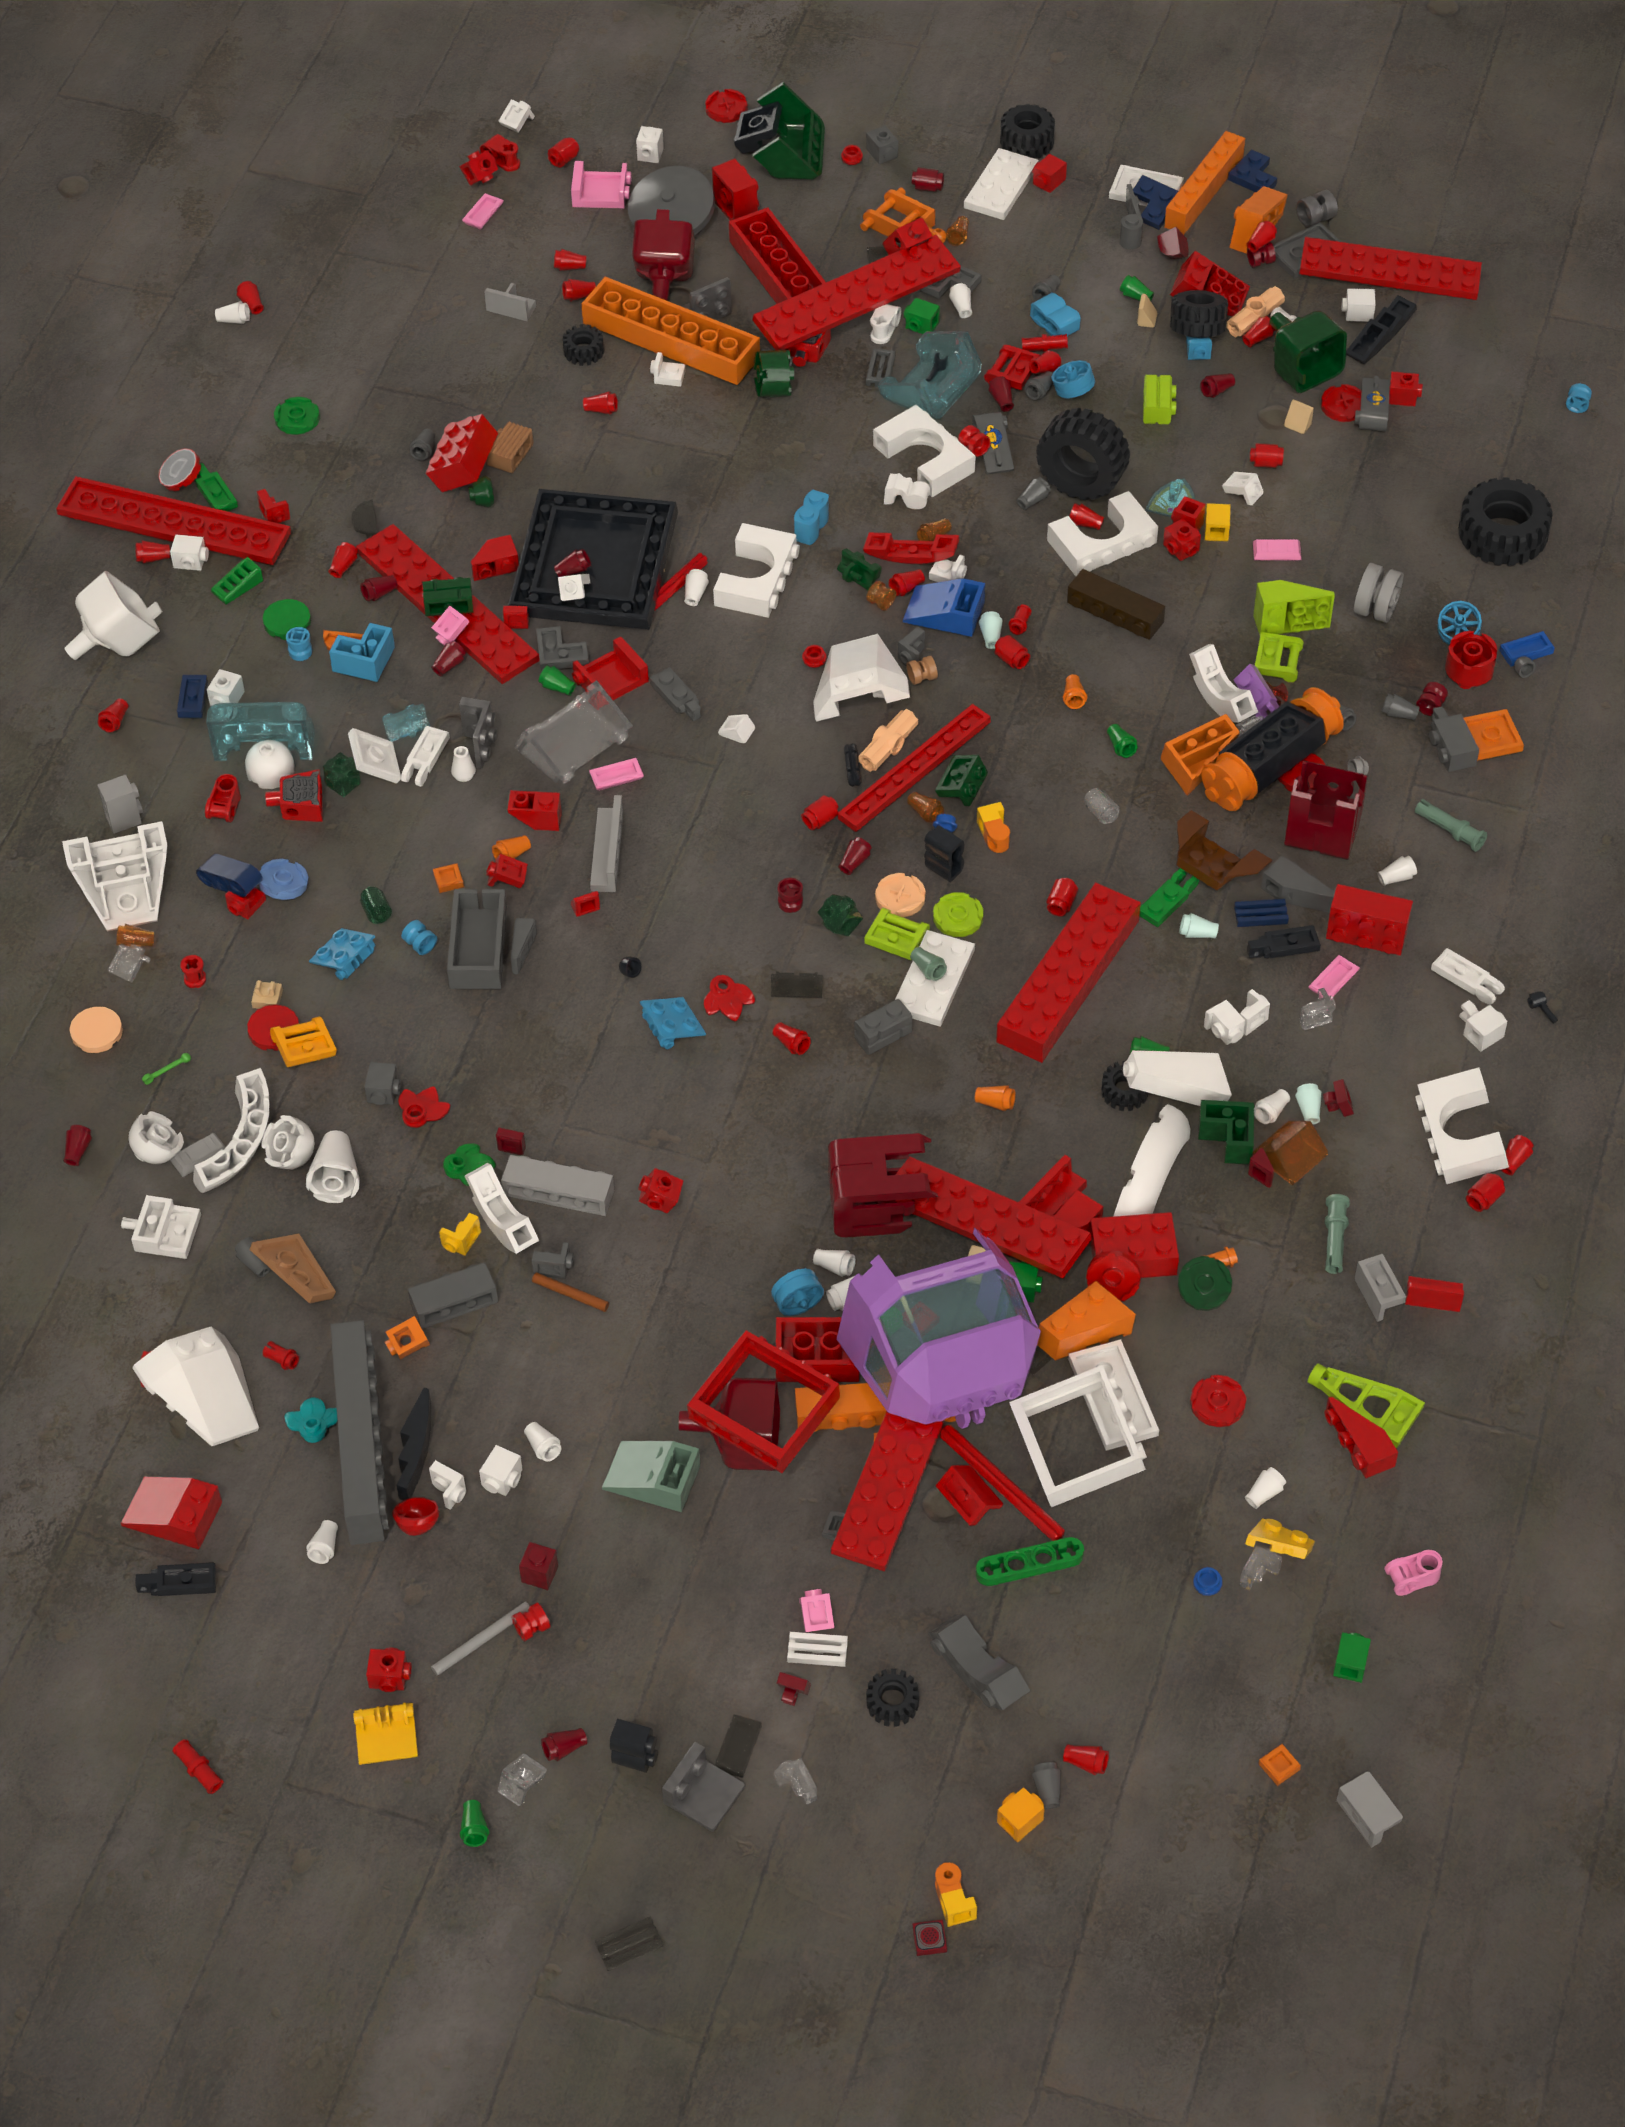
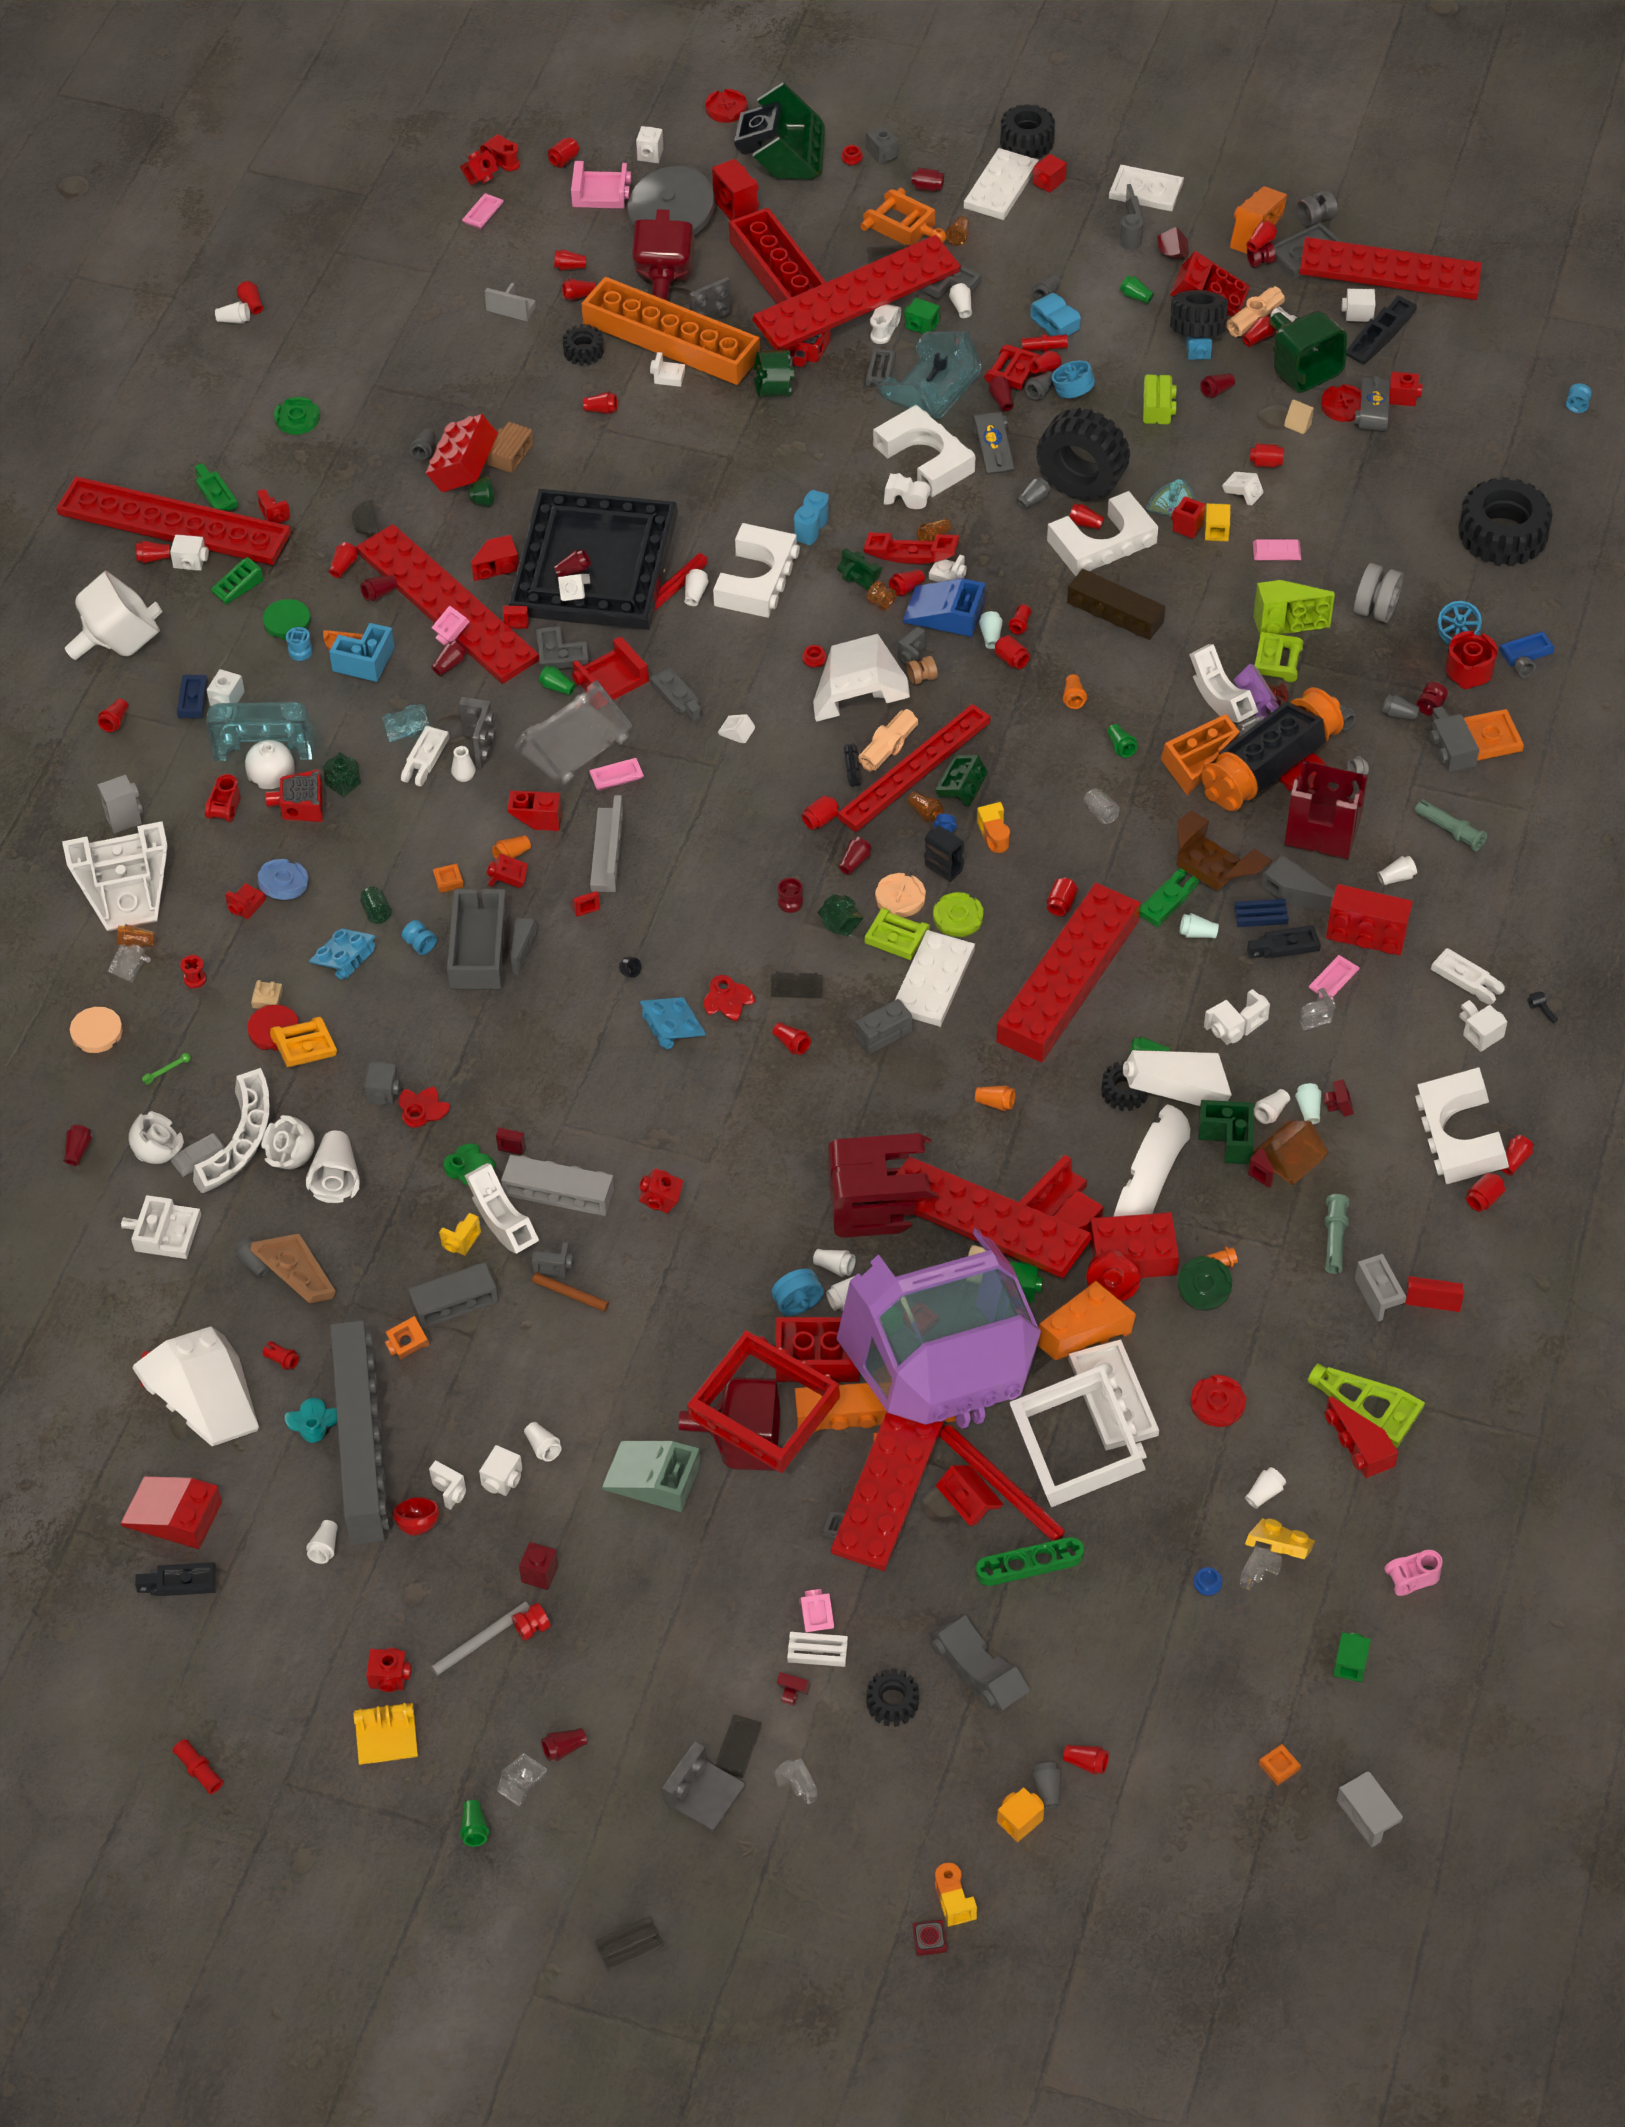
tile [159,448,201,491] -> none
dark blue beam [196,853,263,897] -> none
white tile [348,728,401,784] -> none
black slope [396,1388,431,1501] -> none
dark green brick [423,577,474,616] -> none
white bracket [499,99,535,133] -> none
black brick [610,1718,658,1773] -> none
red torso [882,217,933,255] -> none
sand green cone [910,947,947,981] -> none
red wheel [958,425,991,457] -> none
dark blue plate [1133,175,1178,230] -> none
tan slope [1137,294,1157,328] -> none
red brick [1163,518,1201,561] -> none
orange brick [1164,131,1245,235] -> none
dark blue plate [1228,149,1277,192] -> none

